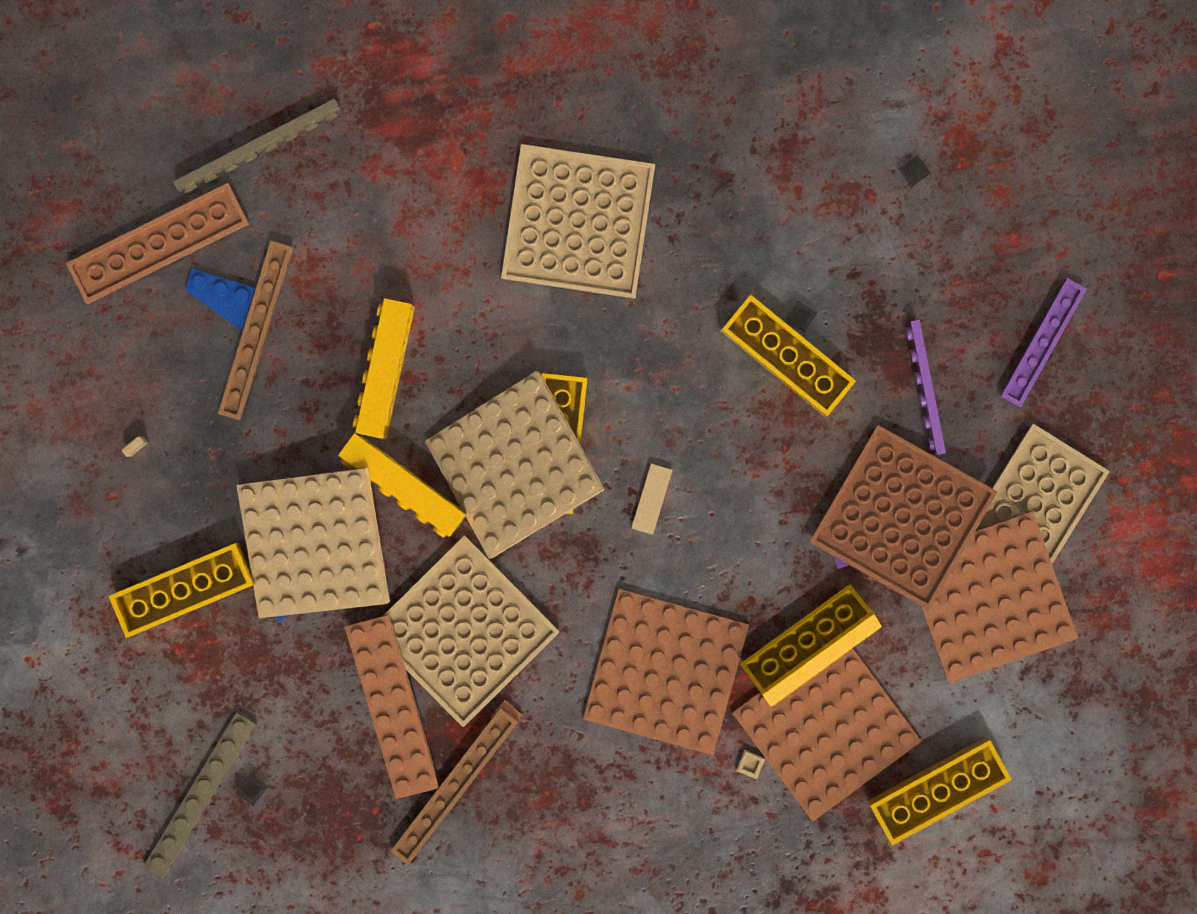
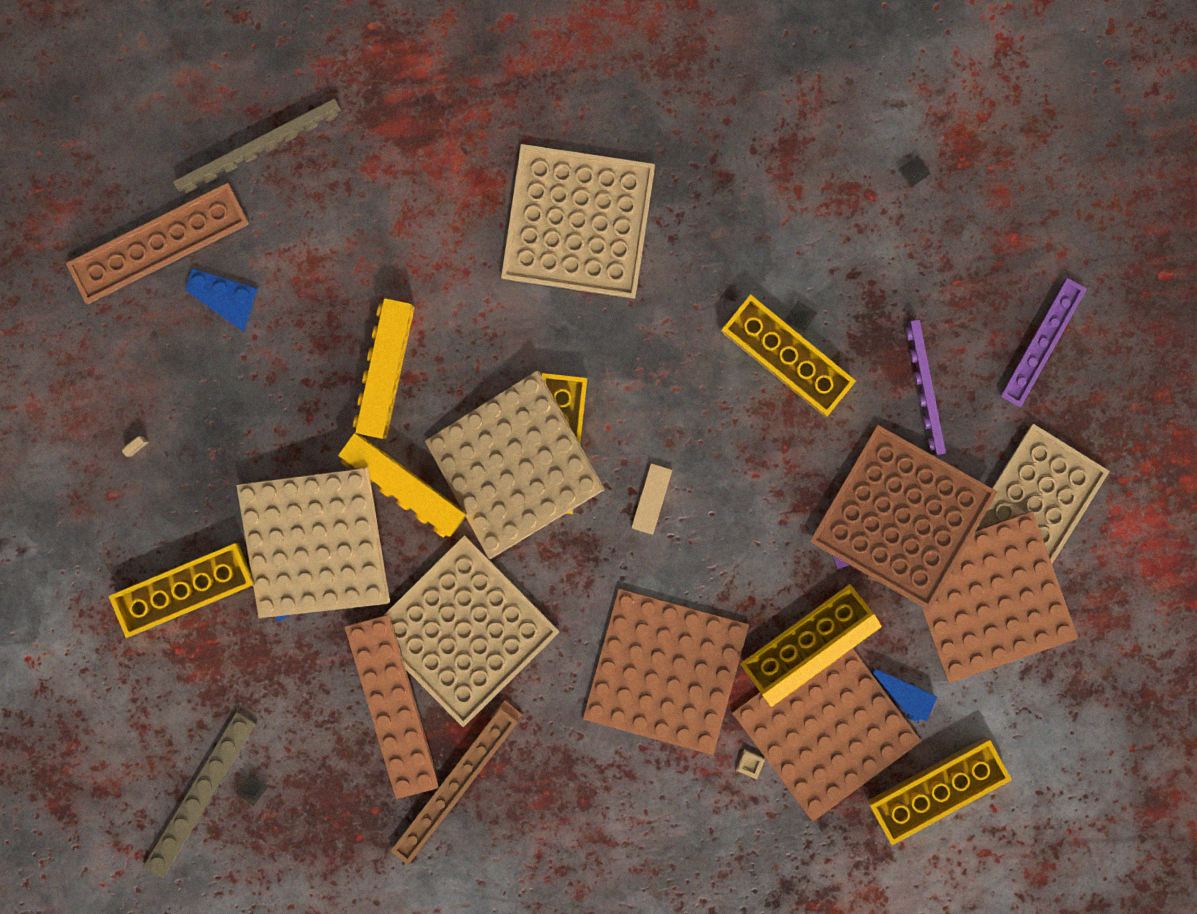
medium nougat plate [218,240,293,420] -> none
none -> blue slope [871,667,937,723]

